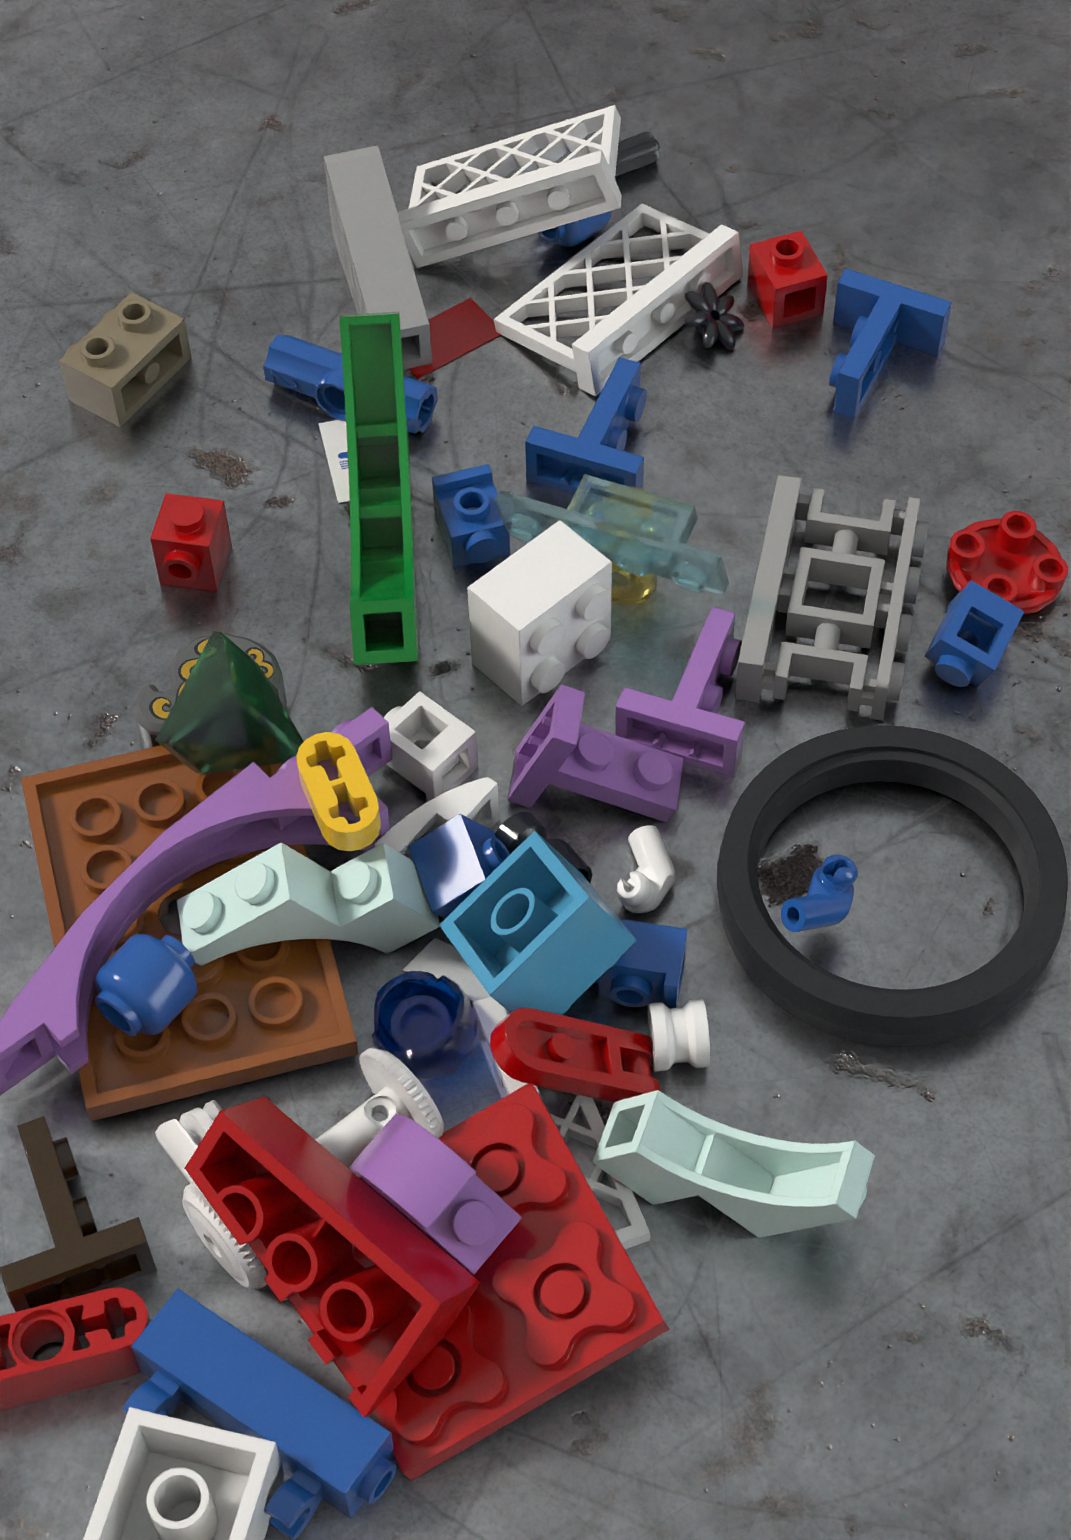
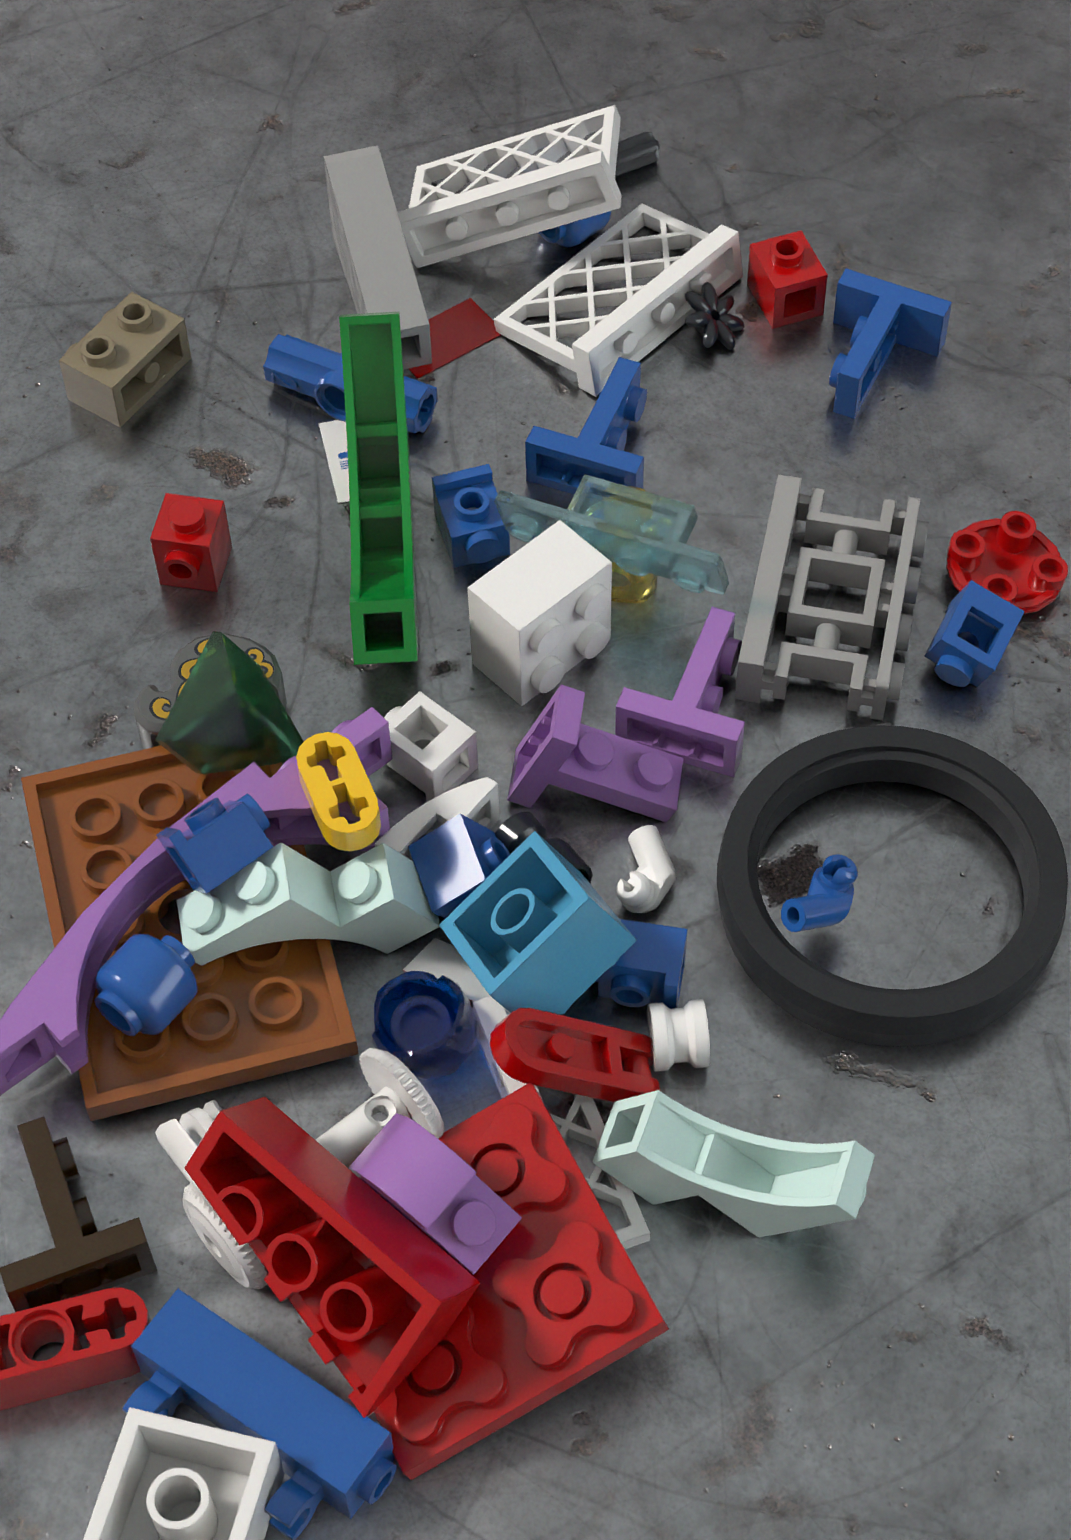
none -> blue brick [156,793,273,894]

